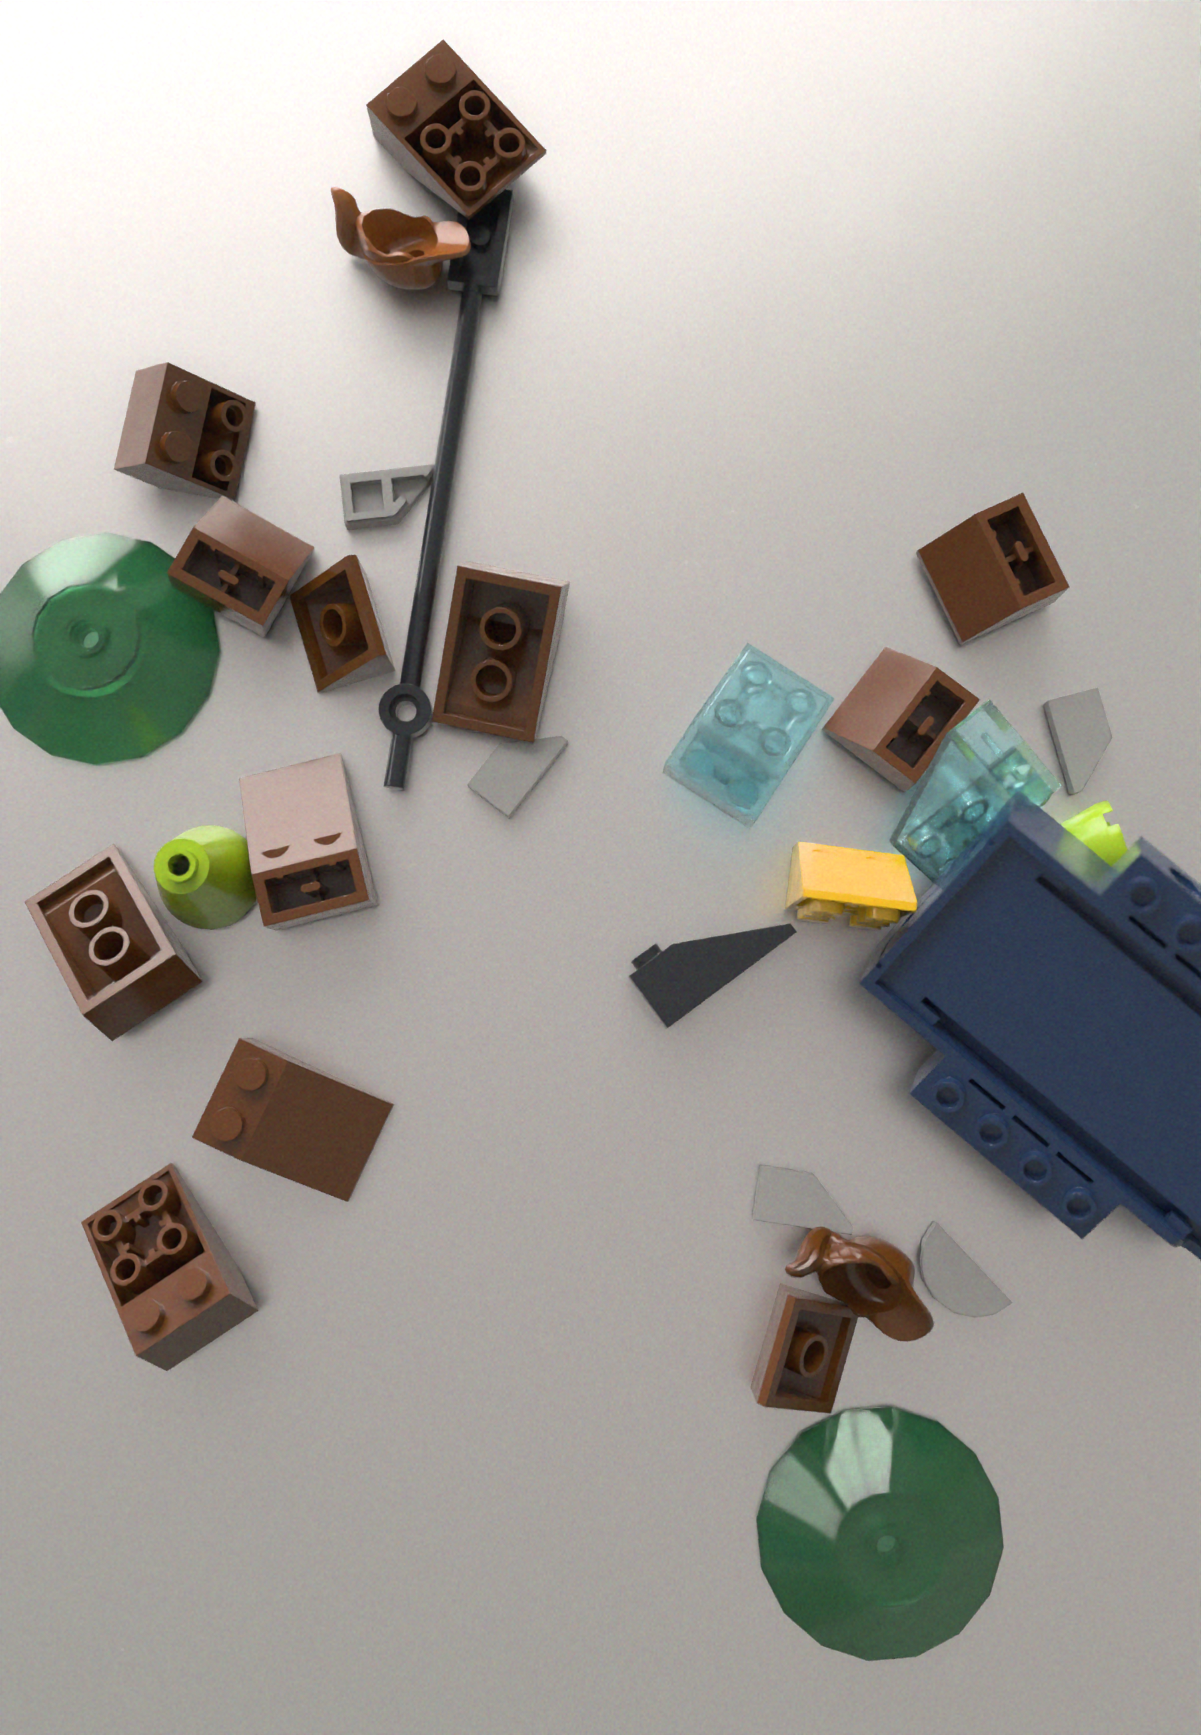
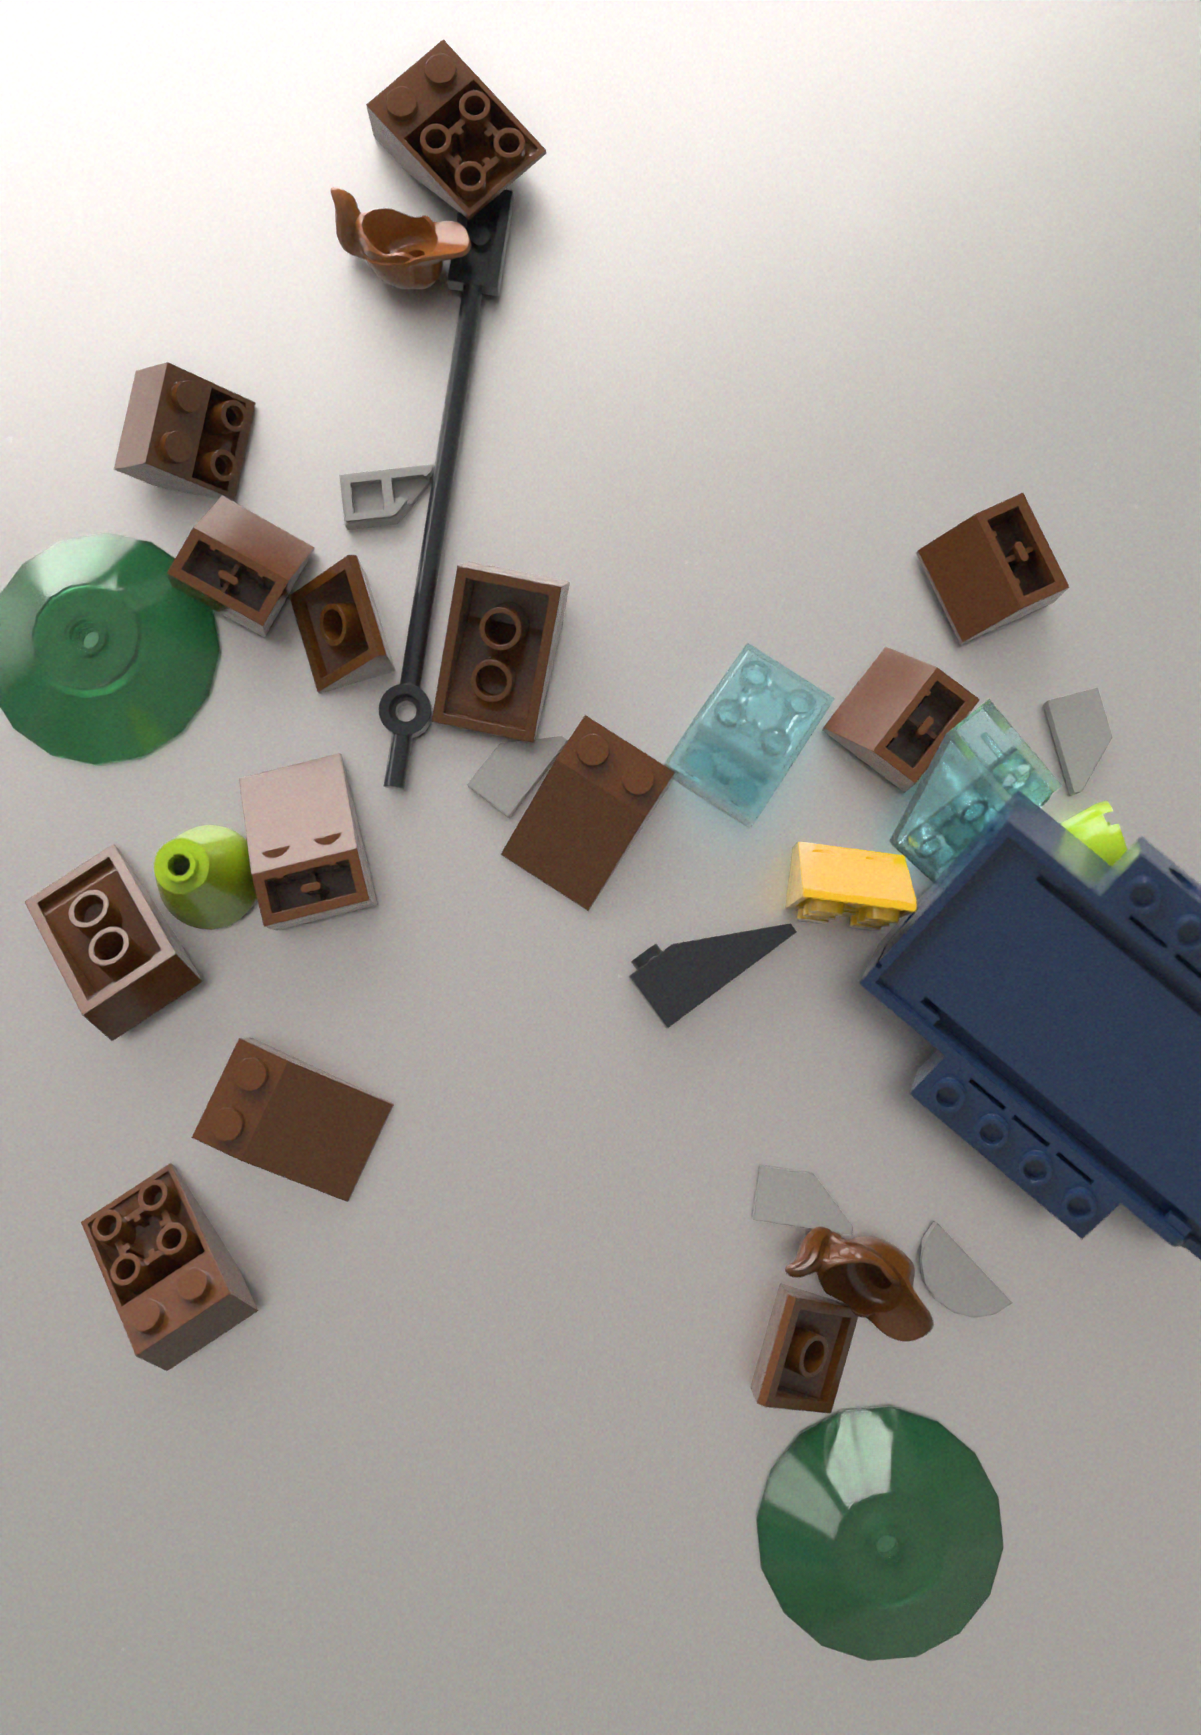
none -> reddish brown slope [501,715,675,911]

